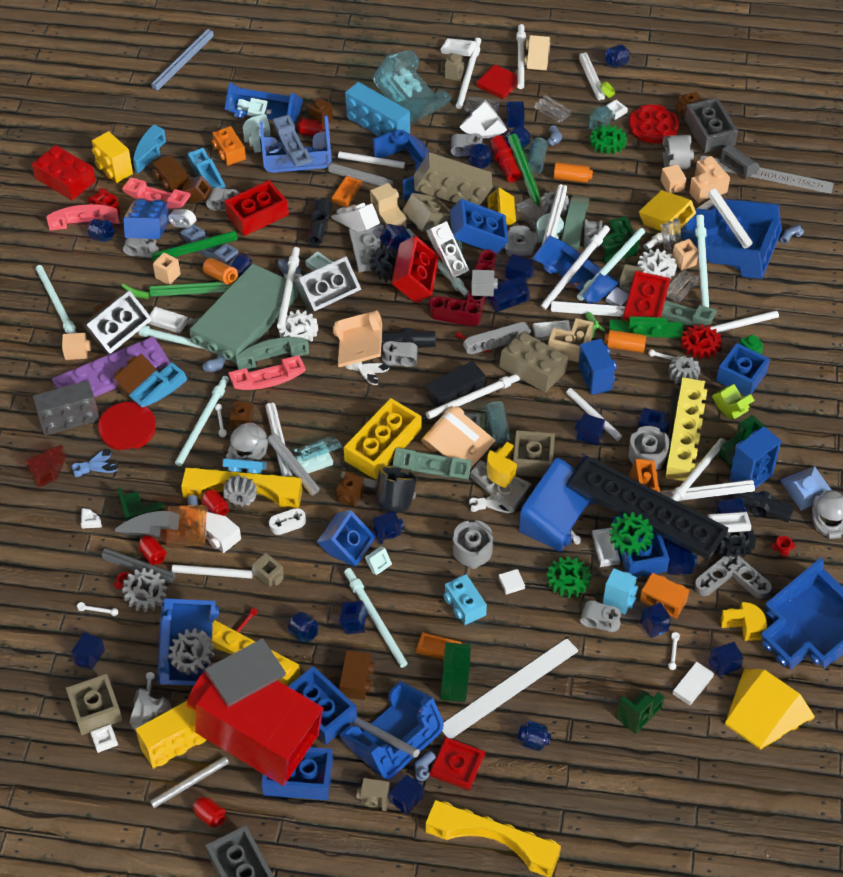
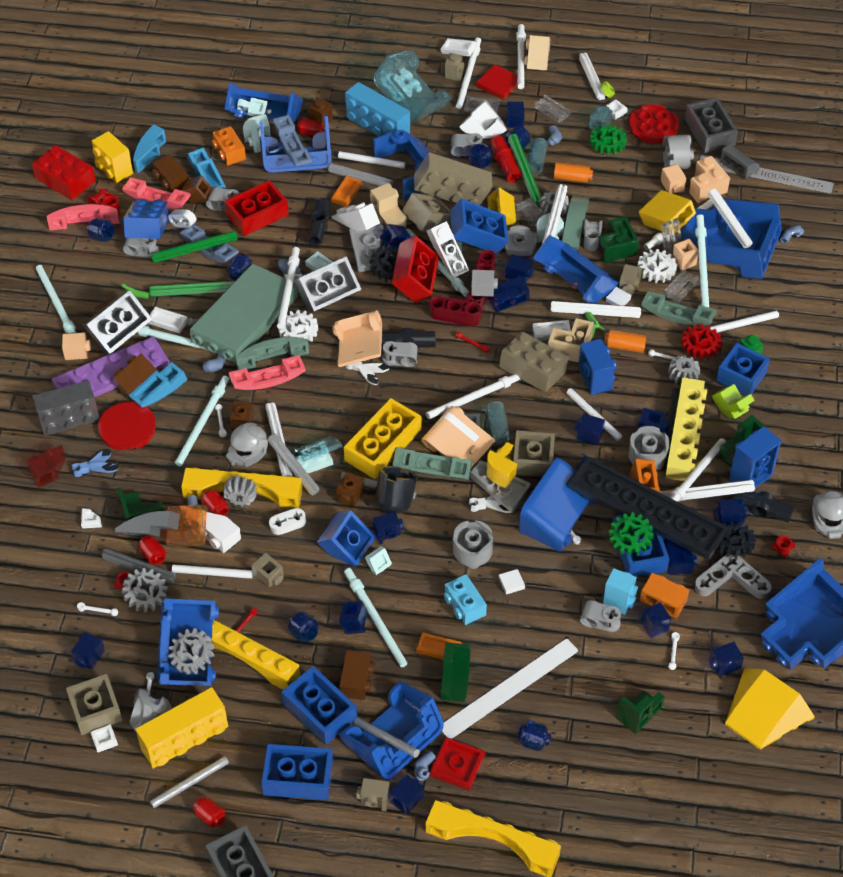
sand blue axle [151,29,214,91] -> none
light nougat brick [153,253,180,285] -> none
red container [186,663,323,786] -> none
orange brick [203,258,238,285] -> none
dark grey tile [205,638,286,707] -> none
dark azure plate [223,459,267,473] -> none
black brick [426,361,485,408] -> none
light grey beam [463,322,531,354] -> none
white bar [540,225,610,310] -> none
green gear [547,556,591,598] -> none
light aqua bar [577,228,645,301] -> none
white tile [592,528,620,567] -> none
clear blue head [605,44,630,68] -> none
green bracket [610,316,683,338] -> none
red tile [622,271,671,322] -> none
white tile [673,662,714,705] -> none
reddish brown brick [676,92,703,119] -> none
white tile [707,512,751,532] -> none
yellow brick [720,602,767,641] -> none
light blue slope [781,466,831,510] -> none

